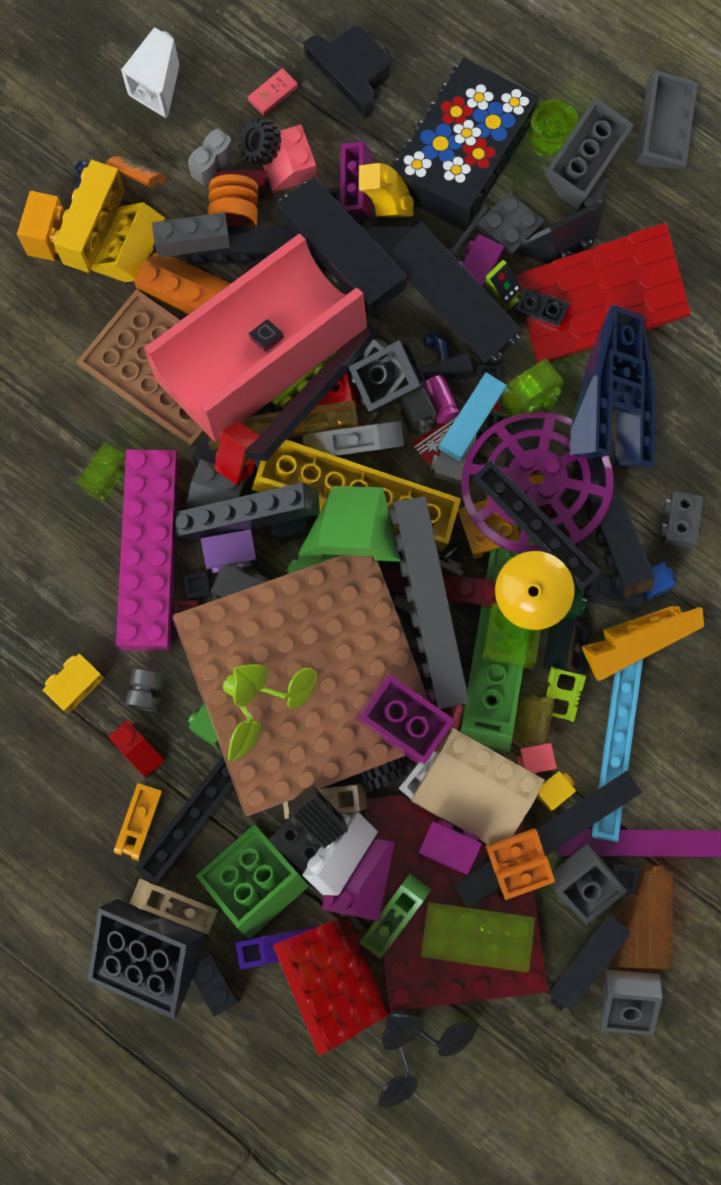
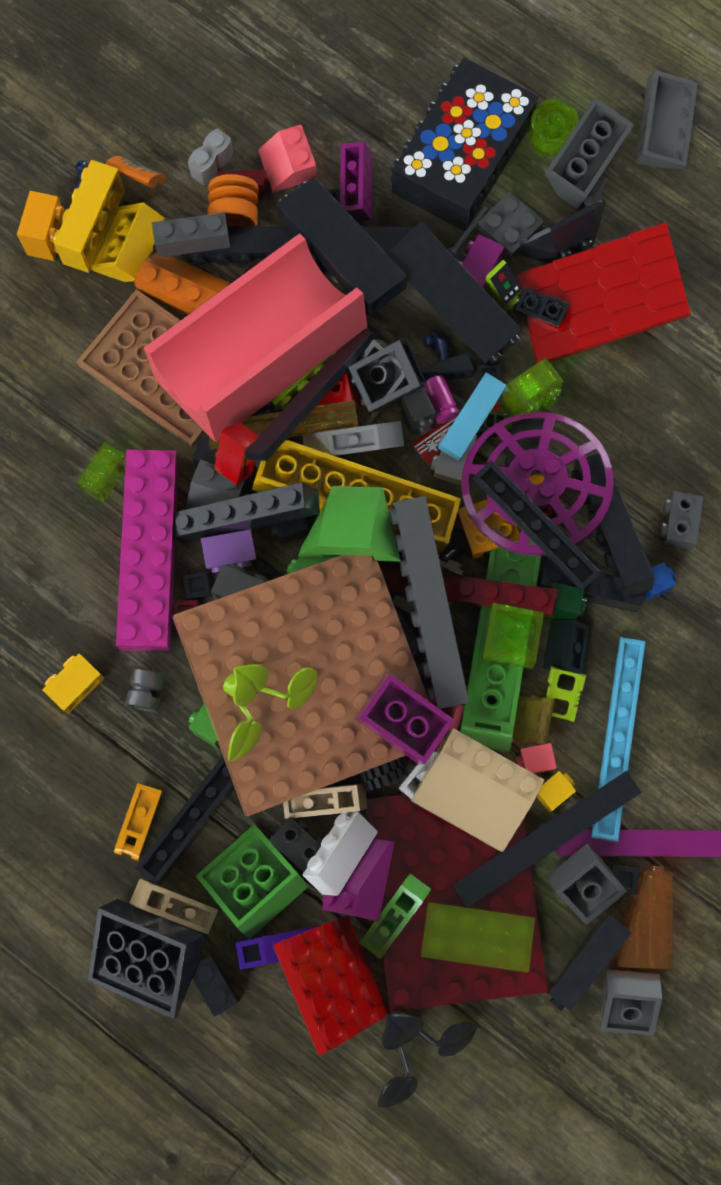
red slope [108,720,165,778] -> none
white slope [121,27,179,118] -> none
black tyre [238,118,281,164] -> none
coral tile [248,68,298,116] -> none
black tile [248,319,284,352] -> none
pearl dark grey brick [288,785,348,849] -> none
black brick [303,26,392,119] -> none
yellow brick [359,163,414,218] -> none
magenta slope [418,820,482,875] -> none
orange slope [485,828,555,900] -> none
yellow dish [495,551,575,630] -> none
dark blue wedge [569,305,656,470] -> none
light orange wedge [582,606,704,681] -> none

